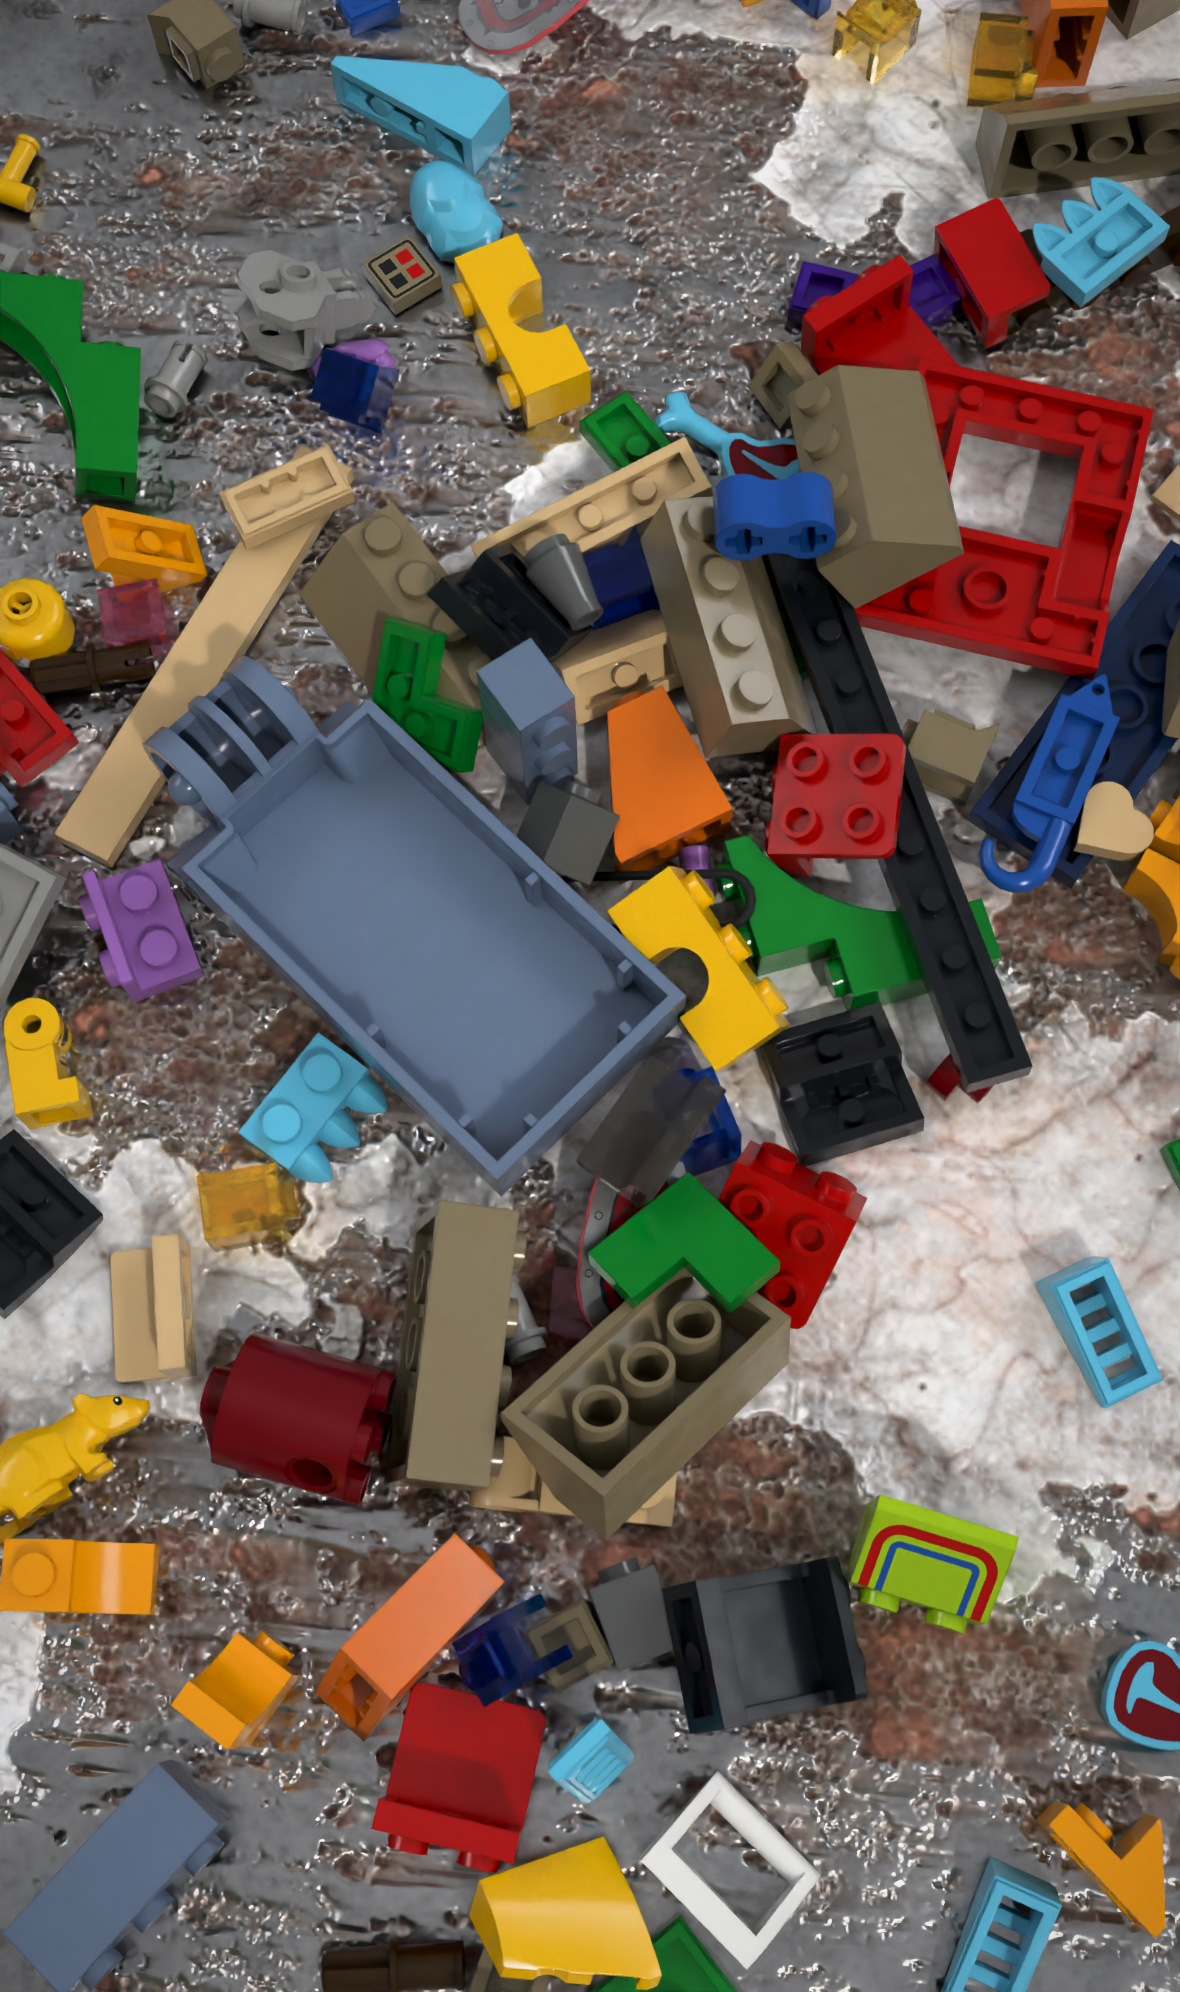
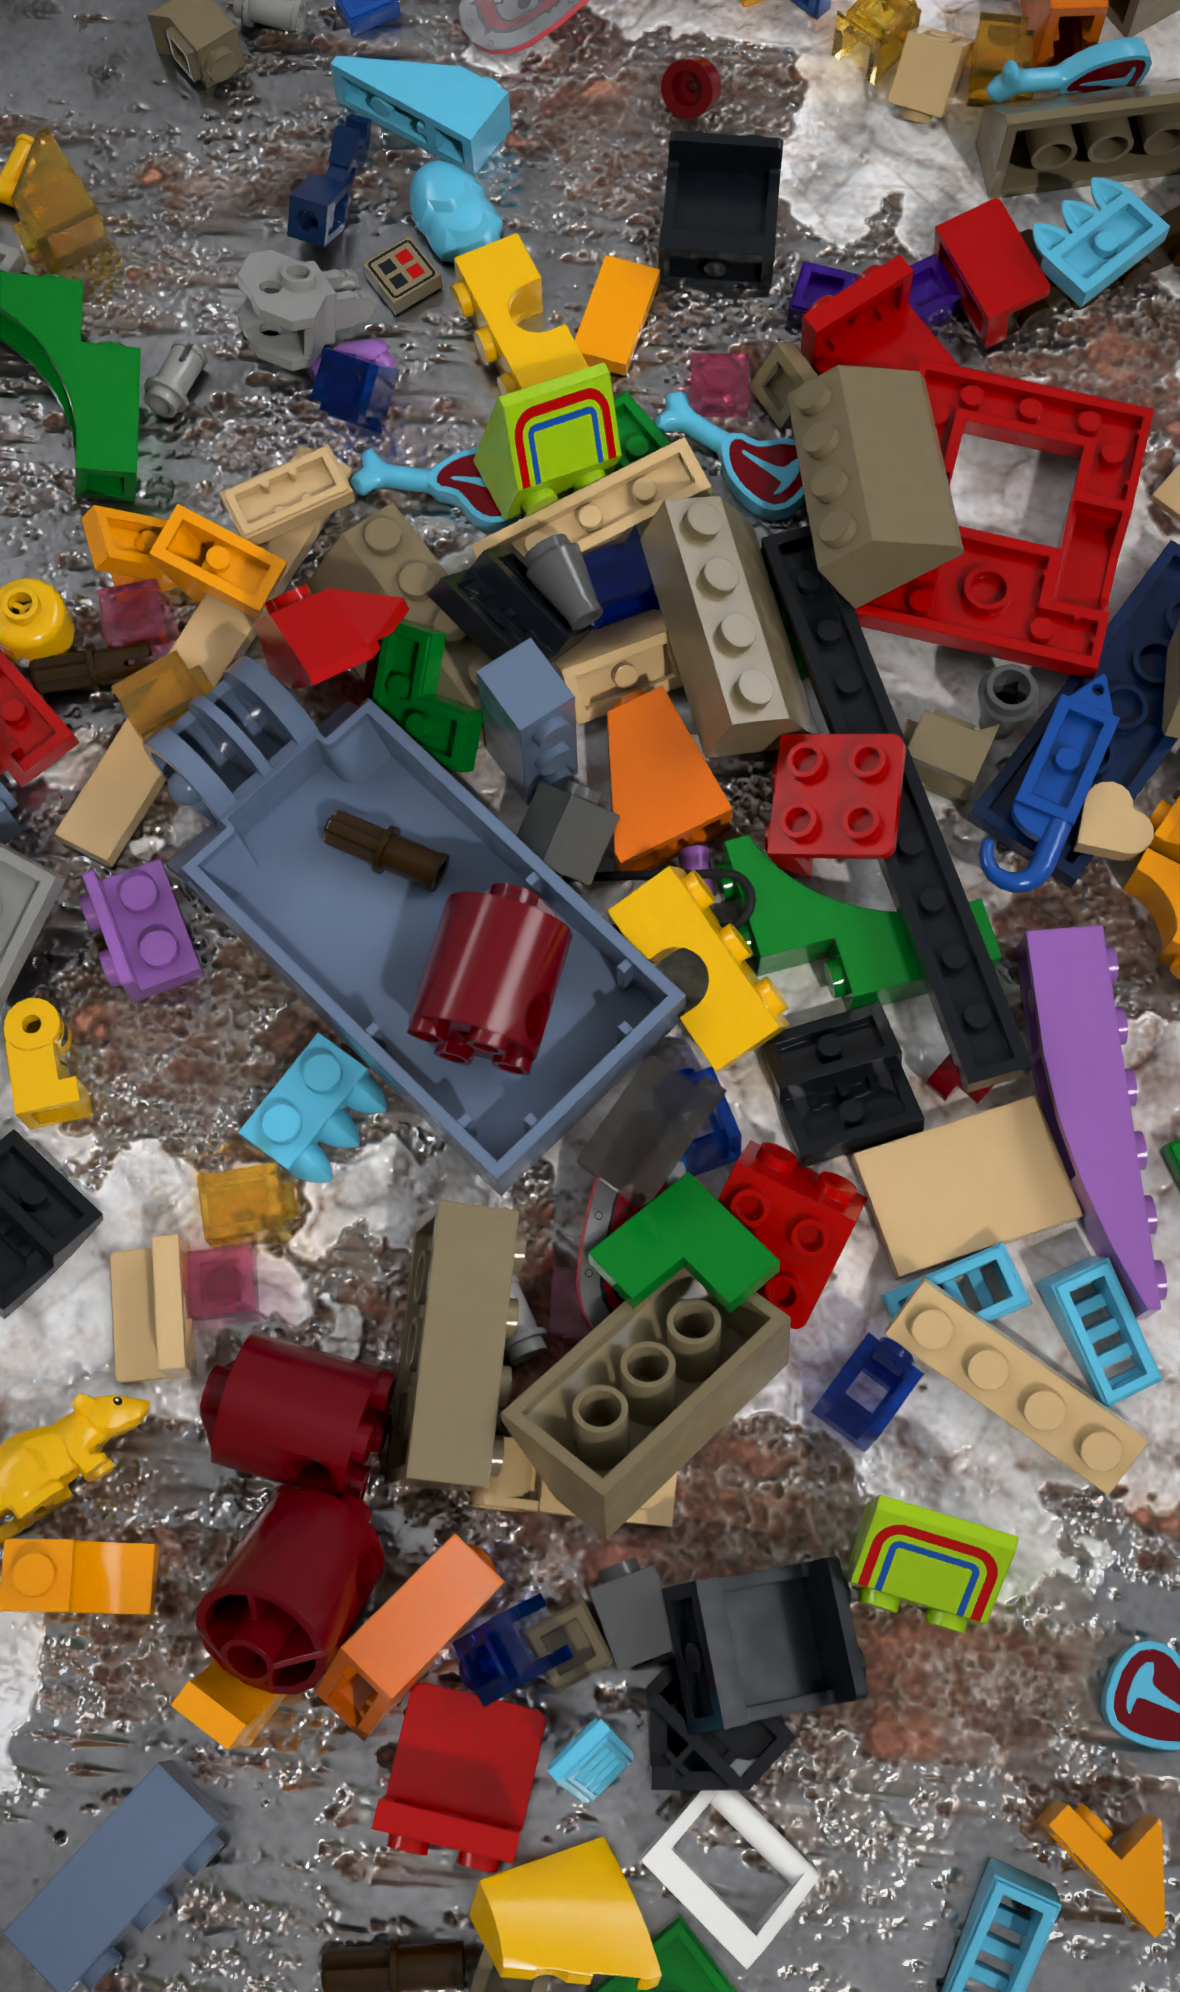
blue axle [713,472,837,561] -> none
none -> clear yellow slope [11,127,111,274]
none -> clear yellow brick [111,650,213,743]
none -> light orange slope [149,503,287,620]
none -> clear pink plate [186,1245,259,1321]
none -> dark red cylinder [196,1485,385,1695]
none -> red wedge [254,583,409,689]
none -> dark blue piece [287,113,372,247]
none -> dark brown axle [322,810,450,892]
none -> medium azure piece [351,447,524,533]
none -> dark red cylinder [407,883,573,1075]
none -> lime slope [473,362,622,521]
none -> light orange tile [575,255,660,376]
none -> black slope [646,1657,797,1791]
none -> black panel [658,130,784,291]
none -> dark red tile [661,55,721,119]
none -> clear pink plate [690,353,749,417]
none -> clear blue window [810,1332,924,1453]
none -> tan tile [851,1095,1084,1280]
none -> medium azure slope [881,1242,1033,1357]
none -> tan plate [885,1276,1149,1496]
none -> tan slope [888,25,975,124]
none -> dark grey cone [978,664,1040,740]
none -> medium azure piece [986,37,1152,103]
none -> medium lavender slope [1015,925,1167,1320]

